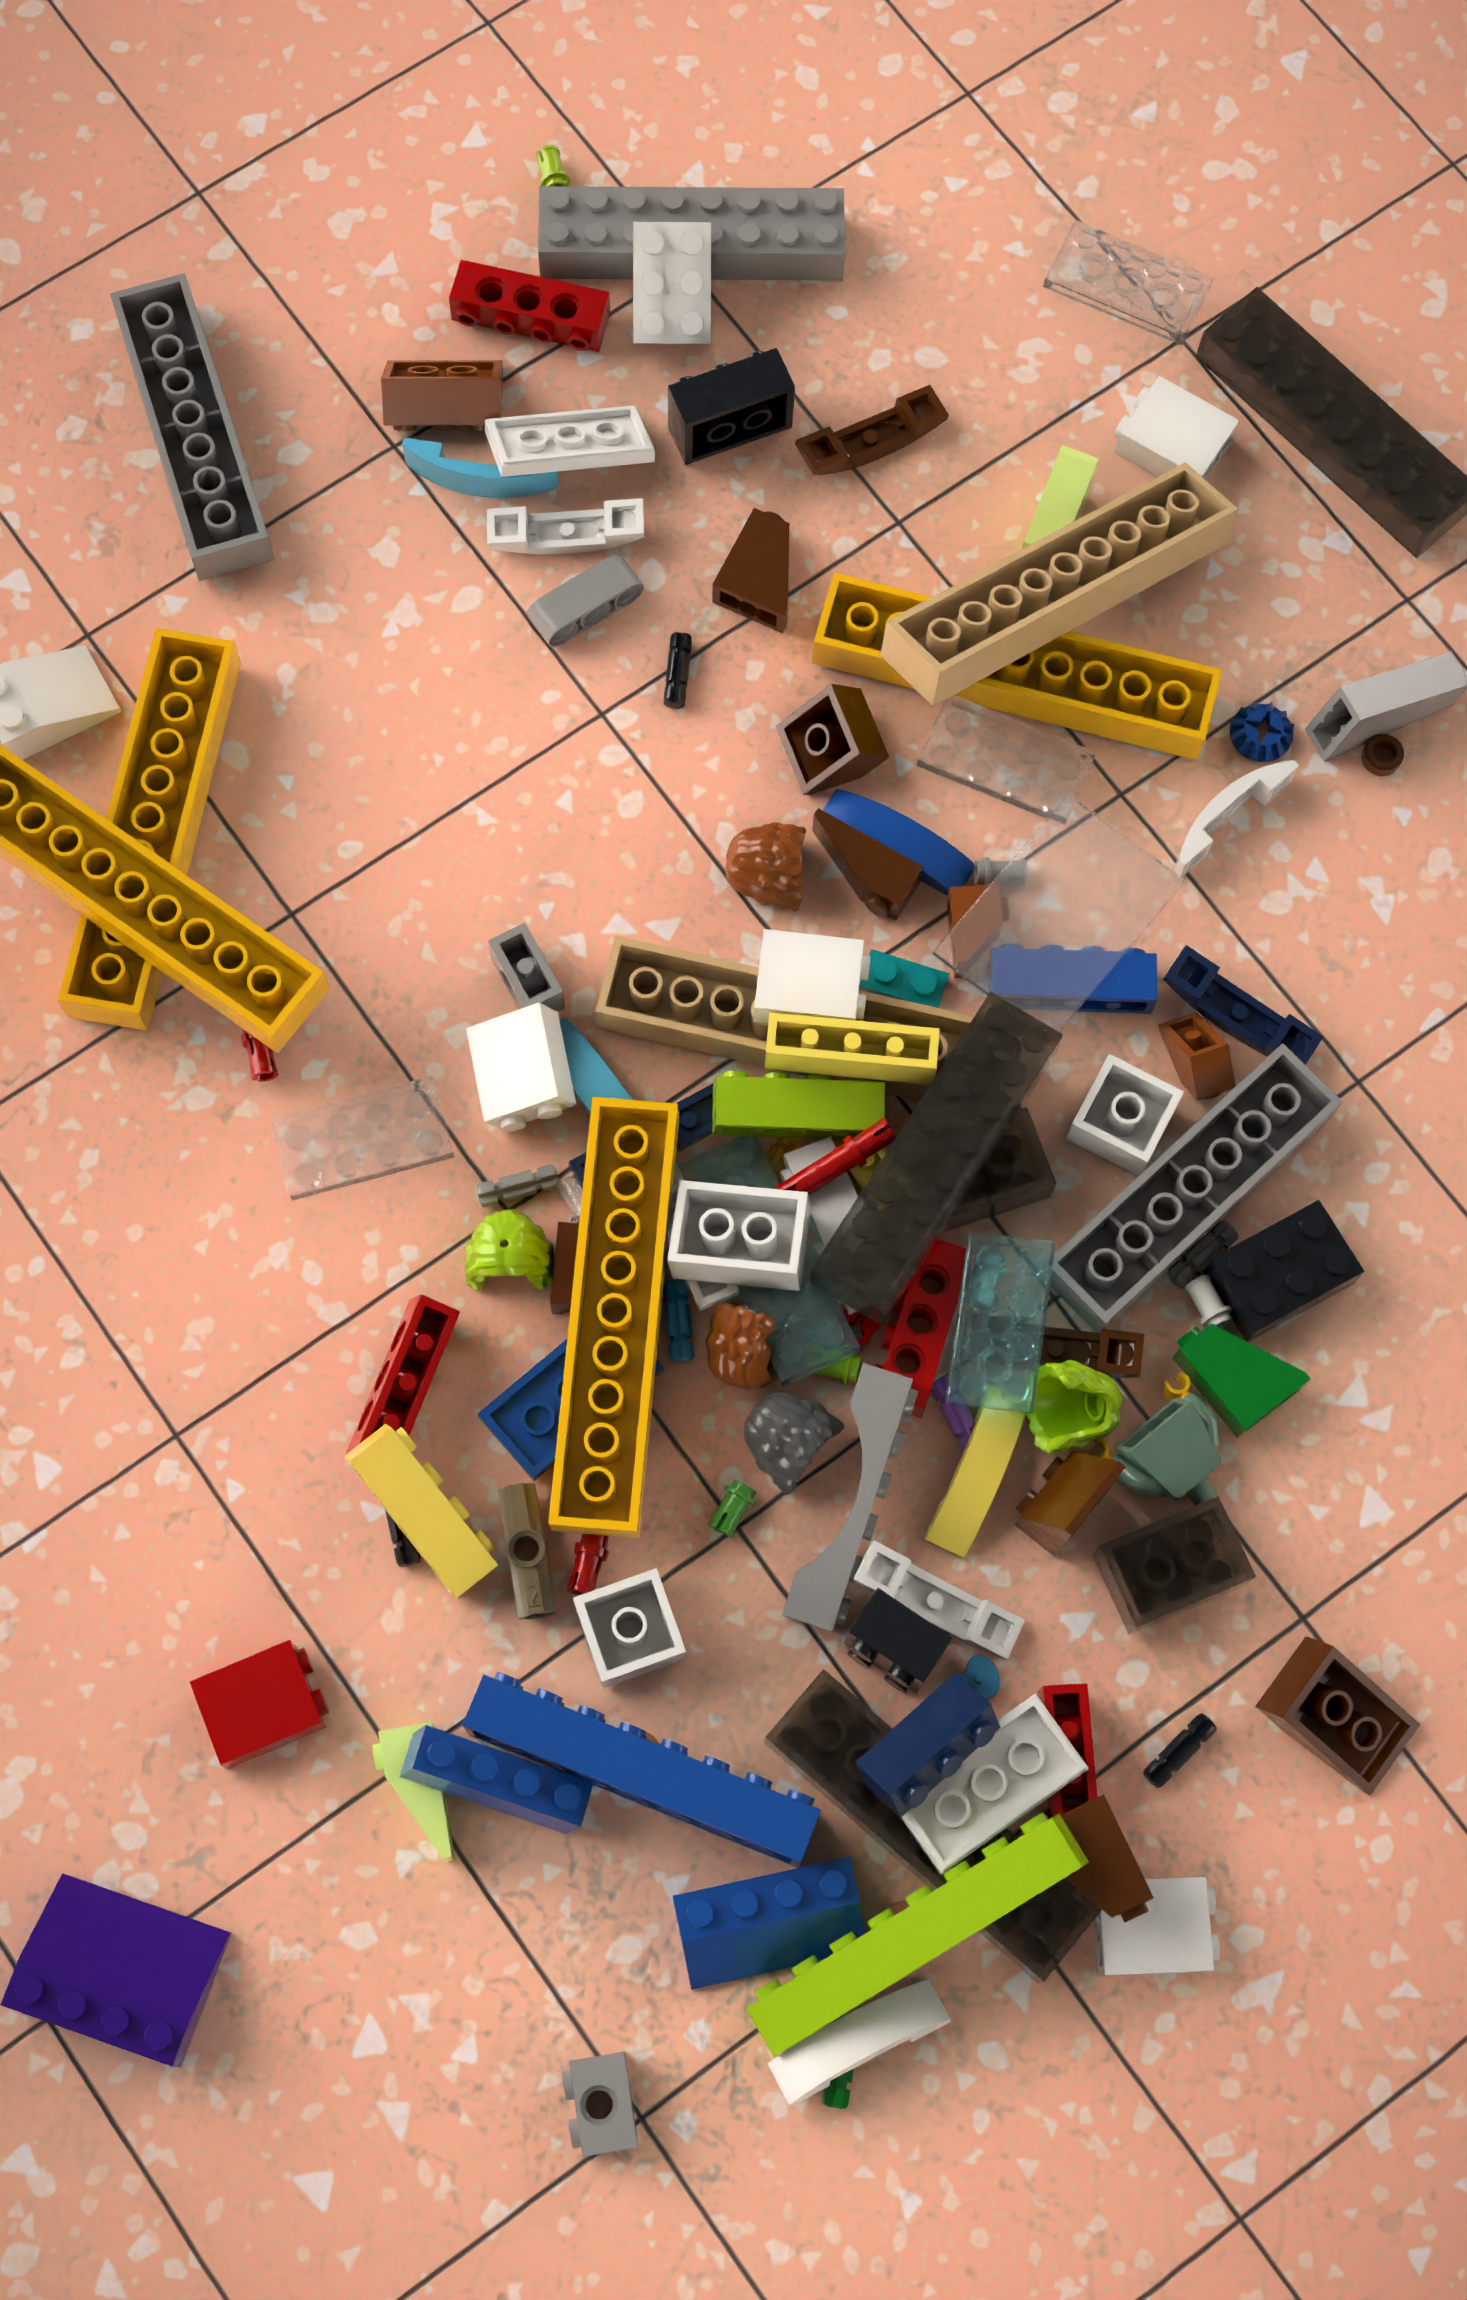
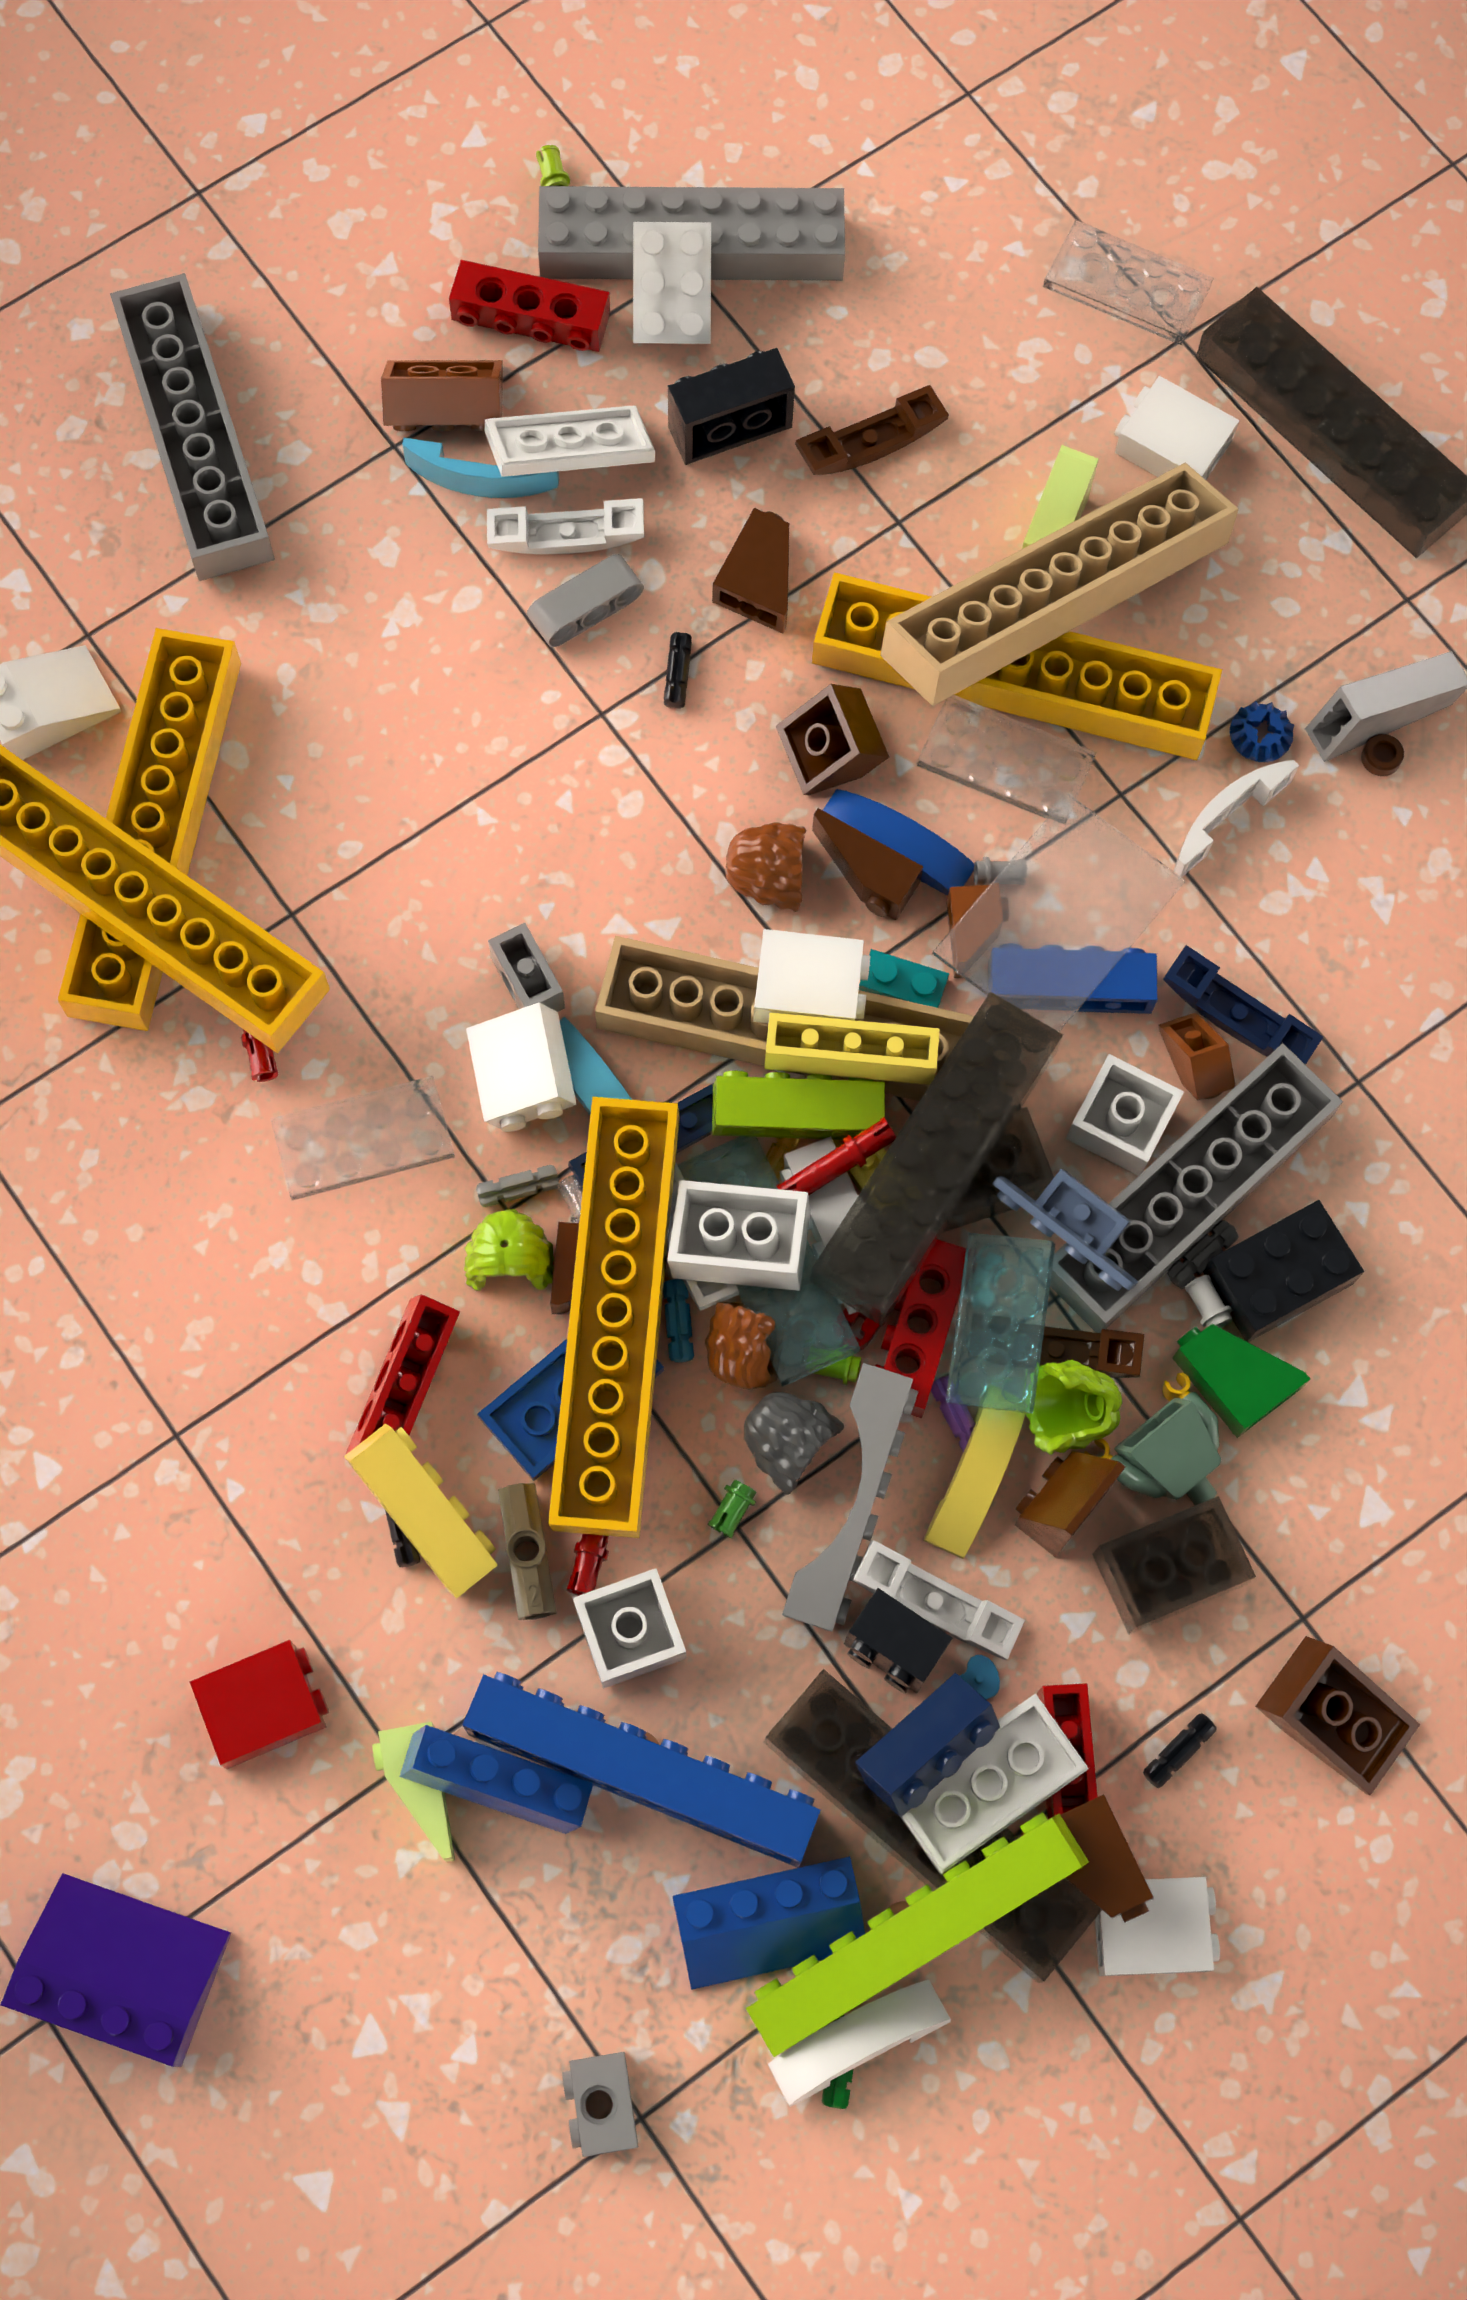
none -> sand blue bracket [992,1169,1138,1291]

